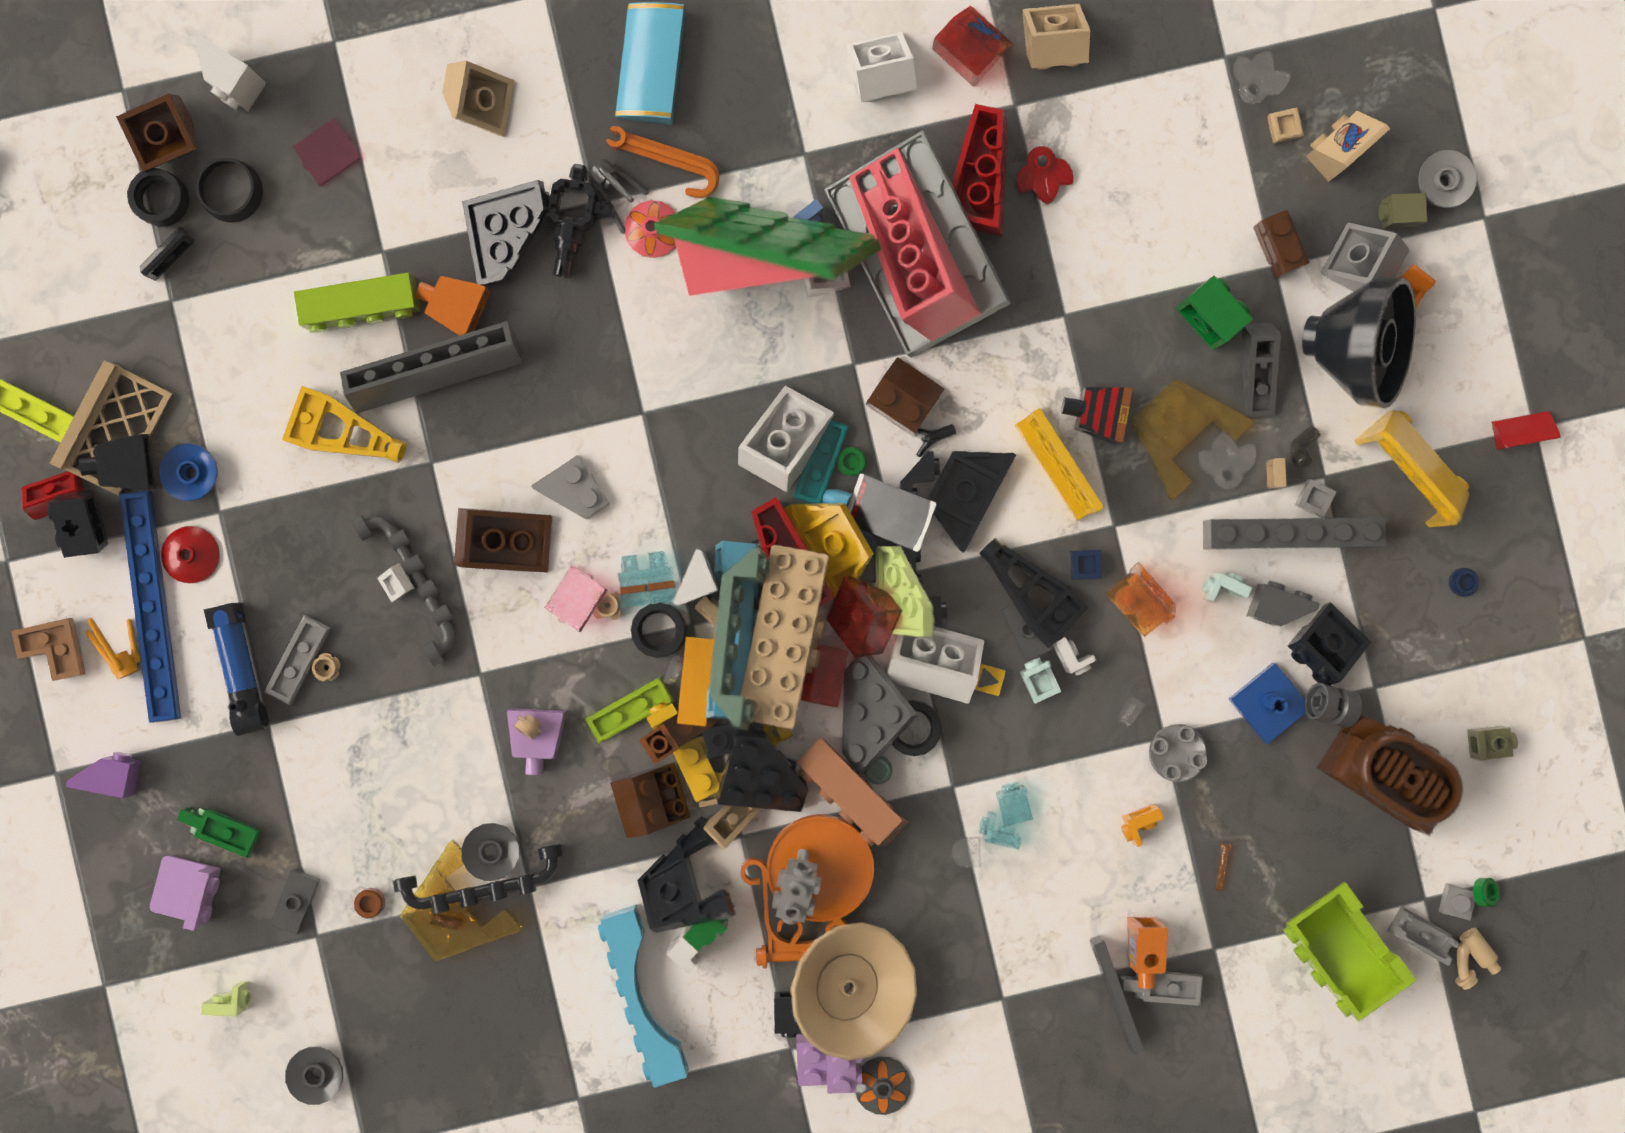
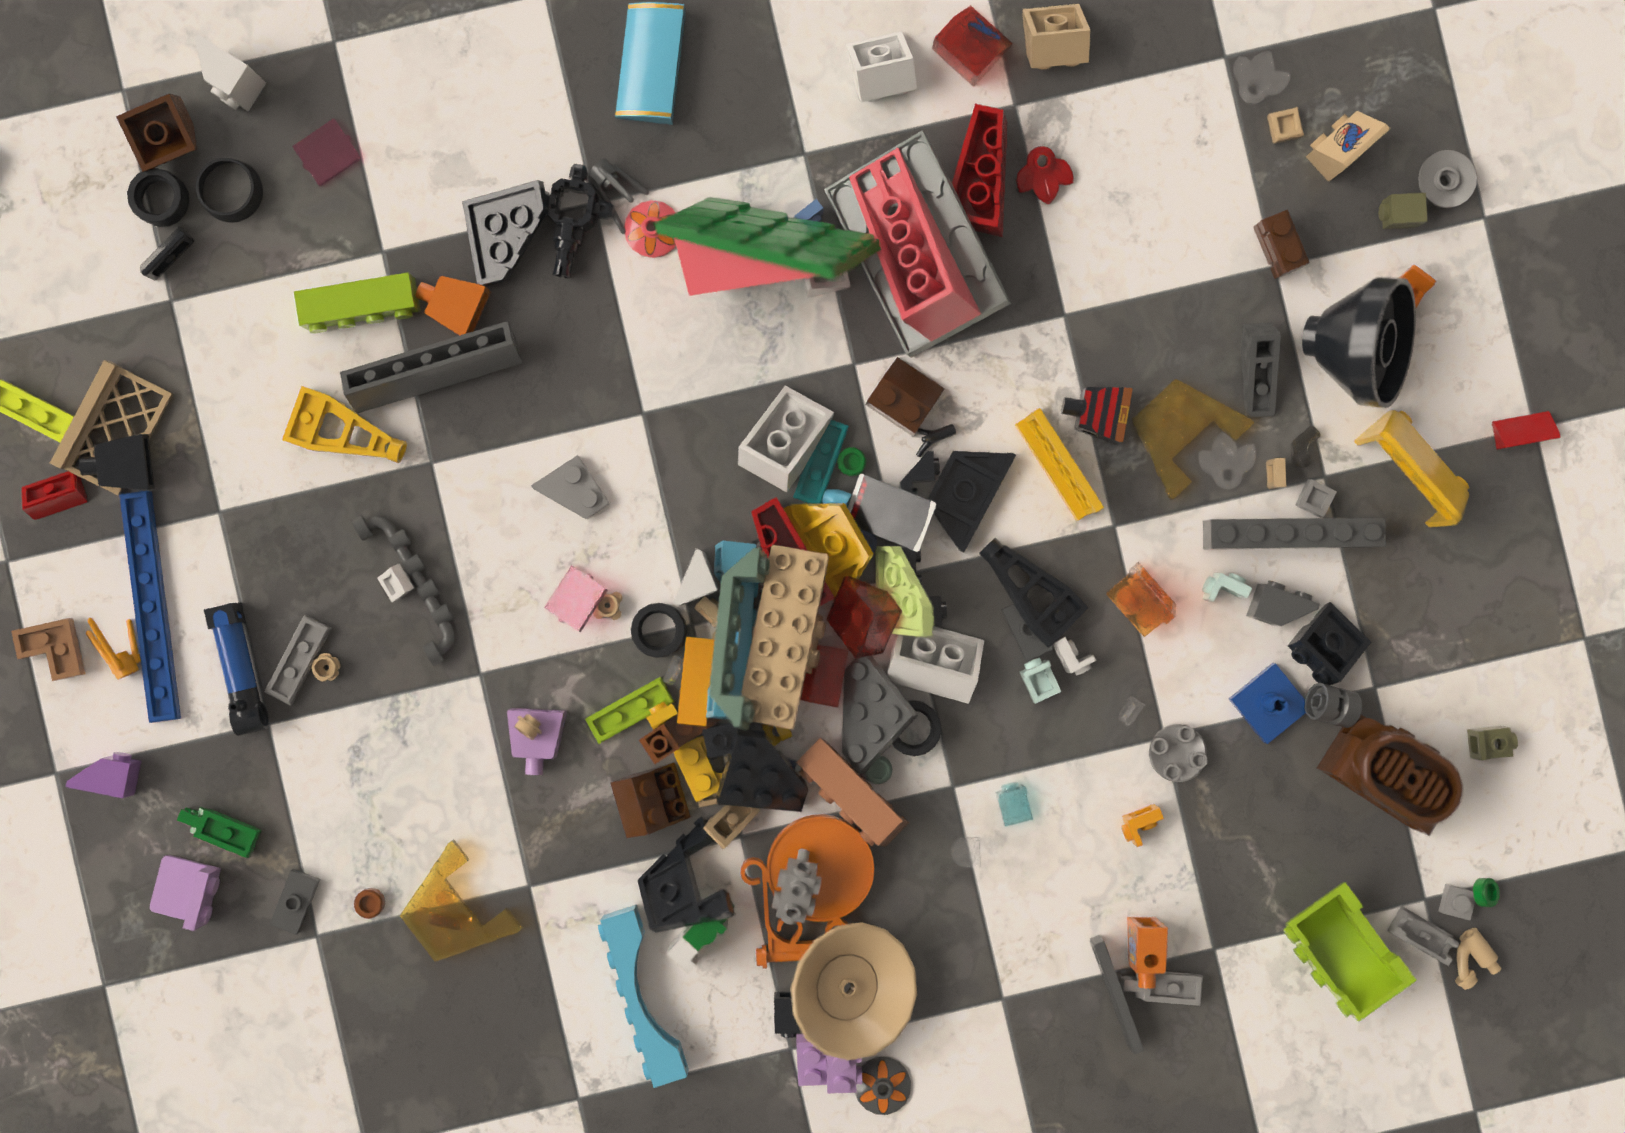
black brick [47,490,108,558] -> none
blue dish [159,443,218,501] -> none
red dish [161,526,220,584] -> none
yellowish green bracket [201,981,251,1017] -> none
dark grey dish [285,1047,343,1105] -> none
black bar [392,844,563,914] -> none
tan slope [442,61,515,137] -> none
reddish brown slope [454,508,552,573] -> none
dark grey dish [461,823,520,881] -> none
orange piece [606,126,720,198] -> none
clear light blue hips [618,551,677,608] -> none
tile [974,663,1007,698] -> none
clear light blue bracket [979,810,1022,850] -> none
dark blue plate [1070,550,1102,580] -> none
green brick [1175,275,1253,351] -> none
clear orange piece [1215,843,1232,891] -> none
light grey slope [1321,222,1410,292] -> none
dark blue plate [1449,568,1479,597] -> none

